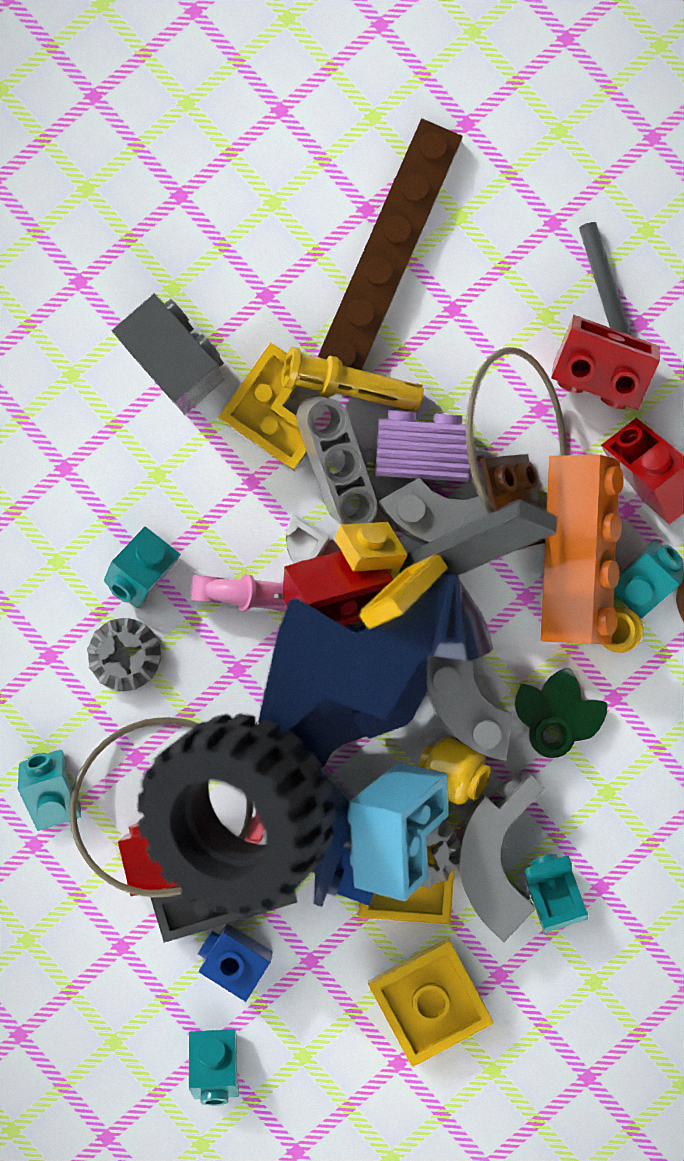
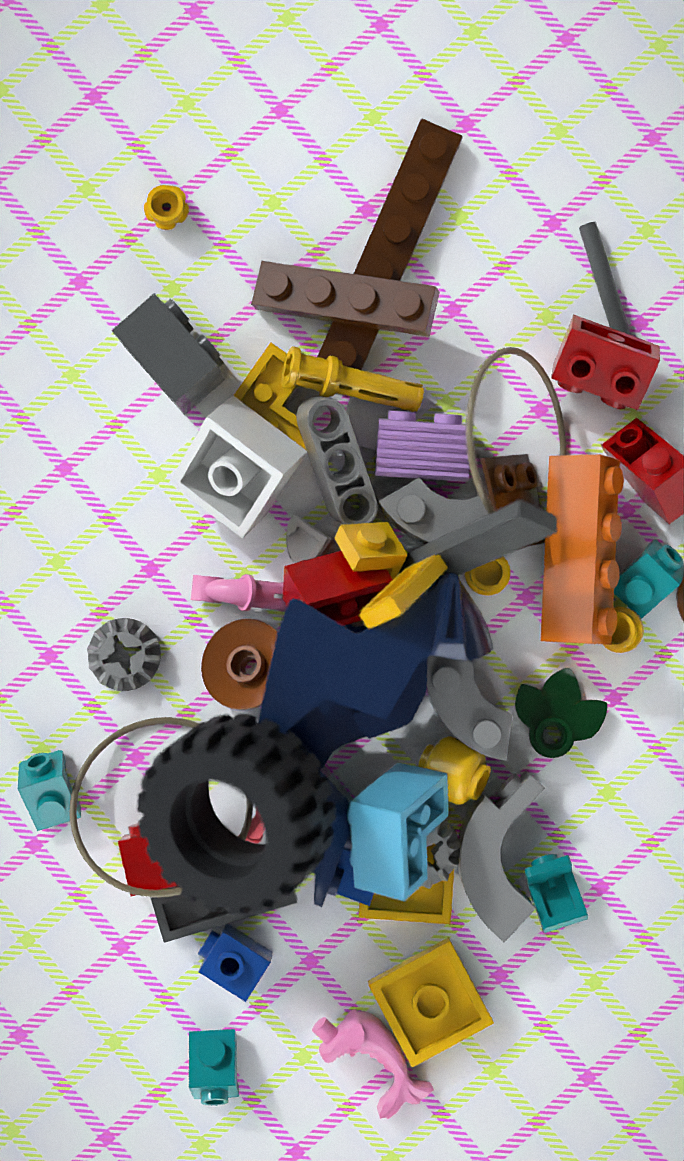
teal bracket [104,526,181,608] -> none
none -> yellow plate [144,185,189,230]
none -> white brick [169,395,307,539]
none -> dark orange dish [201,618,278,710]
none -> reddish brown plate [251,261,440,337]
none -> bright pink animal [312,1009,434,1119]
none -> yellow plate [464,556,511,596]

